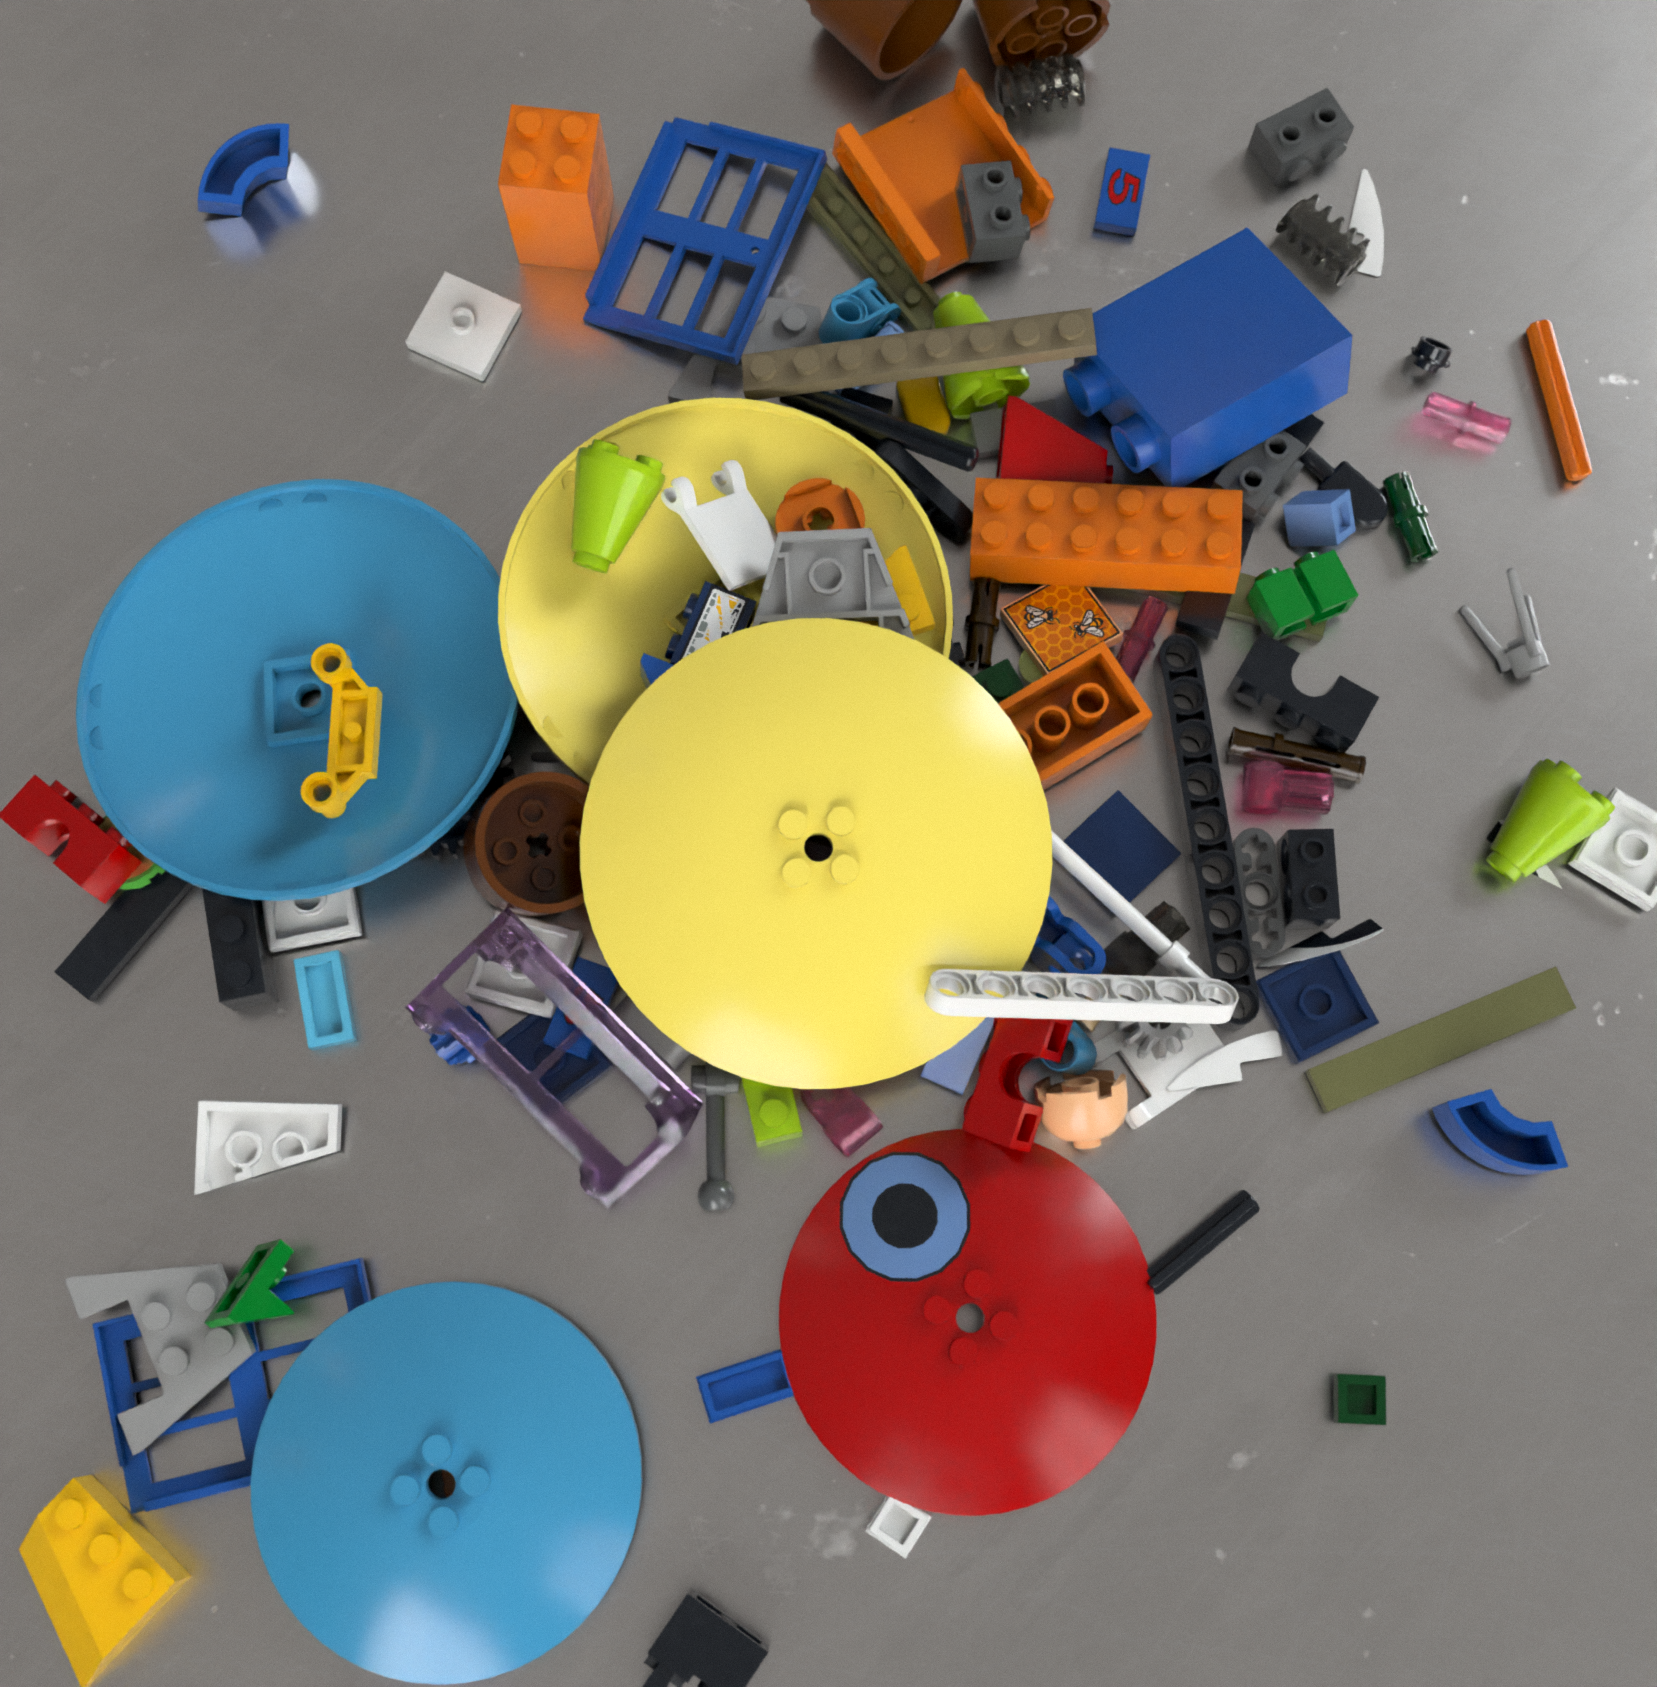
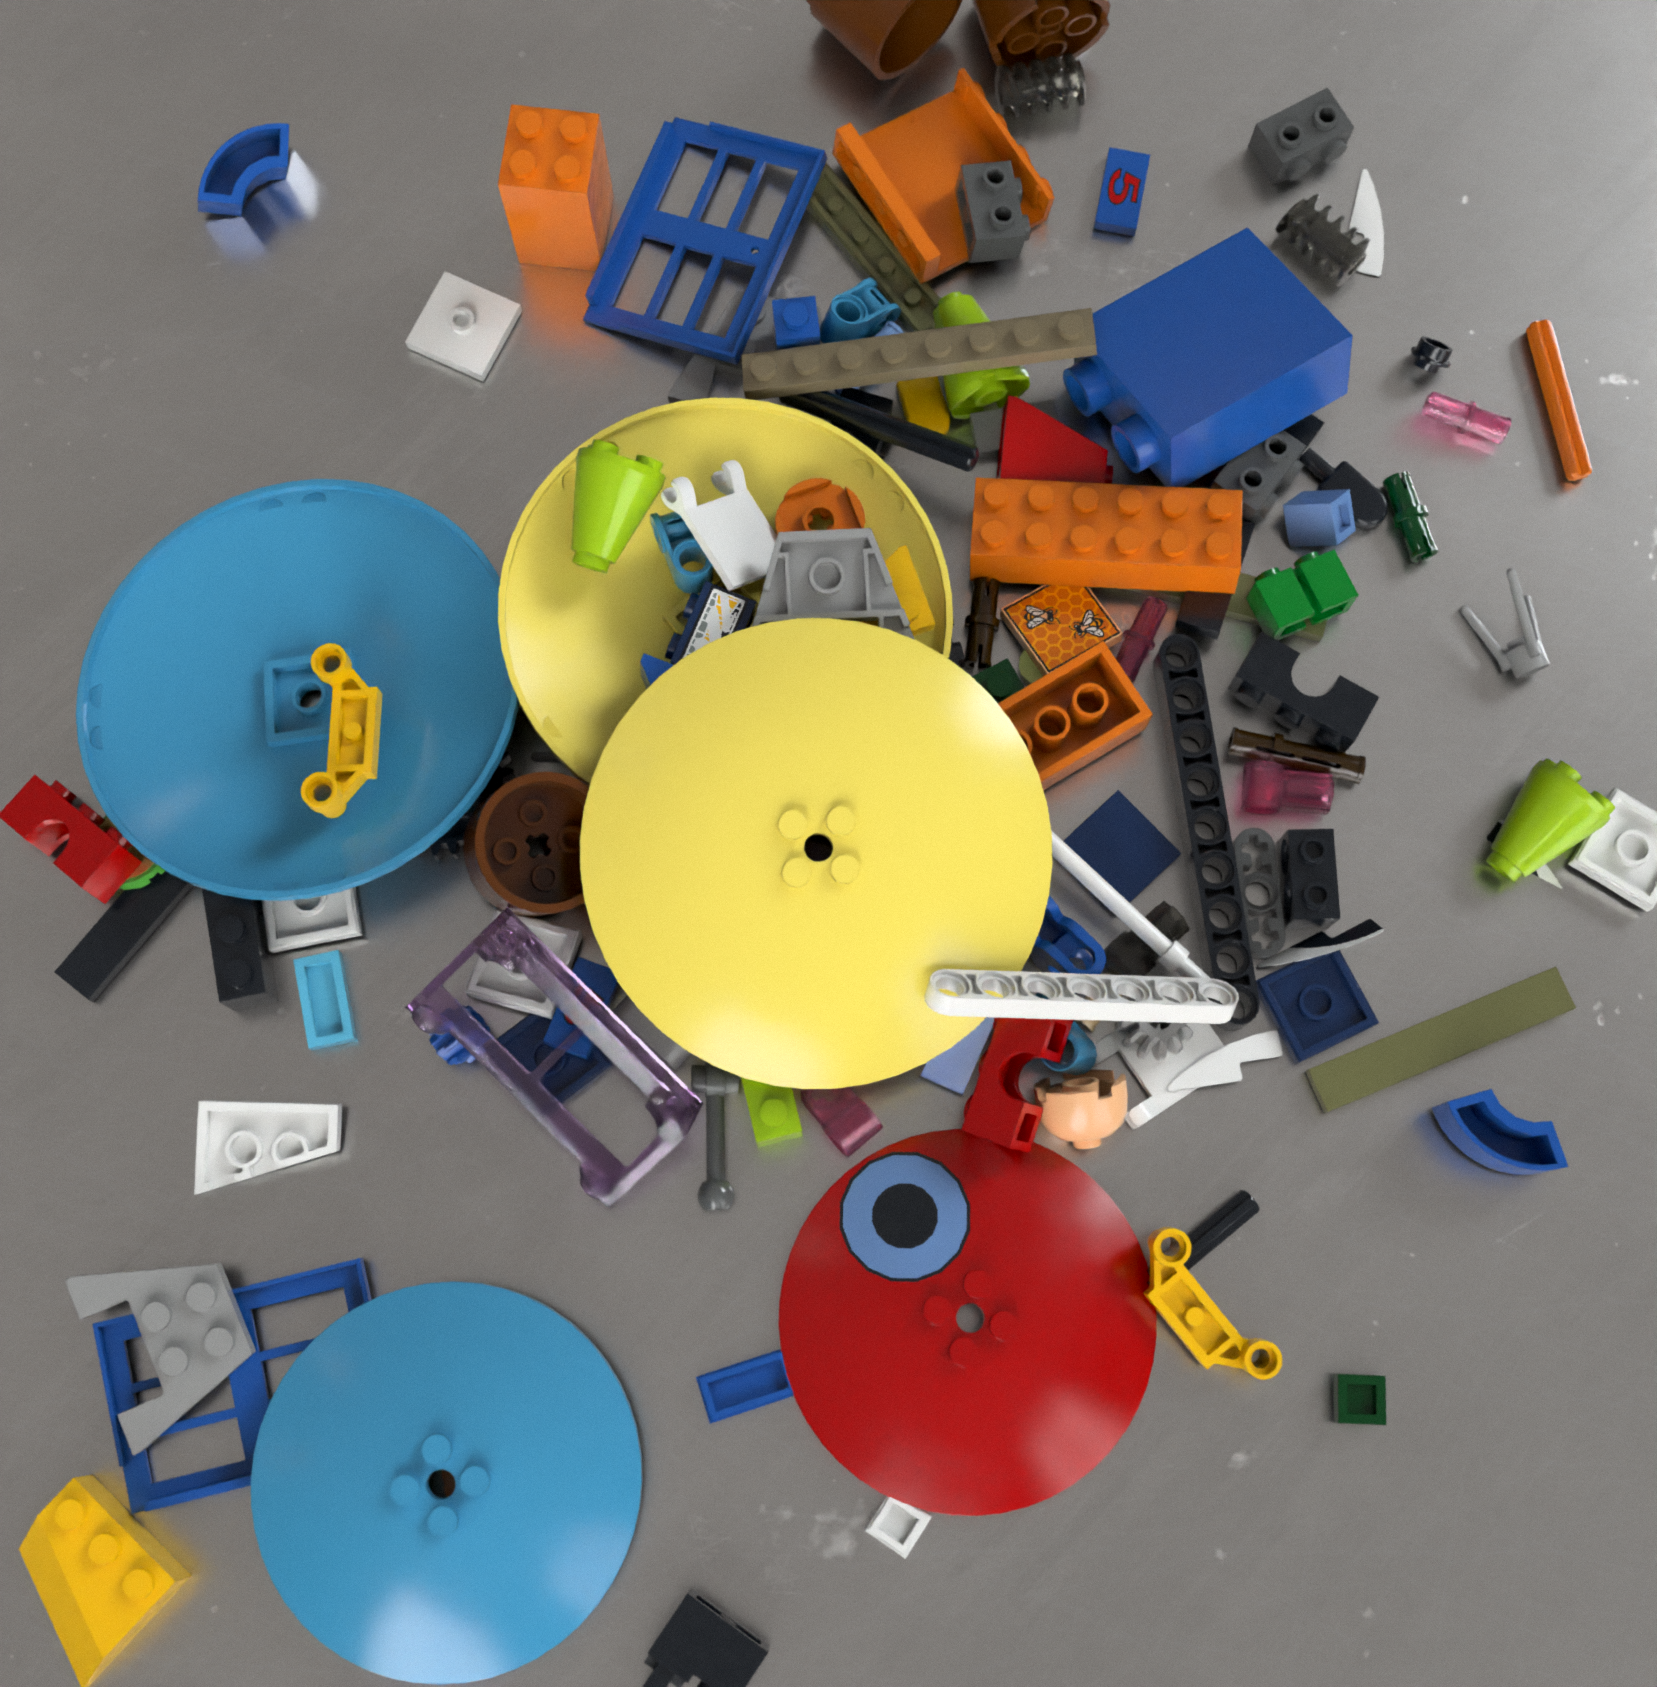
green slope [204,1239,294,1328] -> none
black beam [872,439,973,541] -> none
none -> dark azure piece [650,512,713,594]
none -> blue brick [772,296,820,350]
none -> yellow plate [1143,1226,1282,1380]

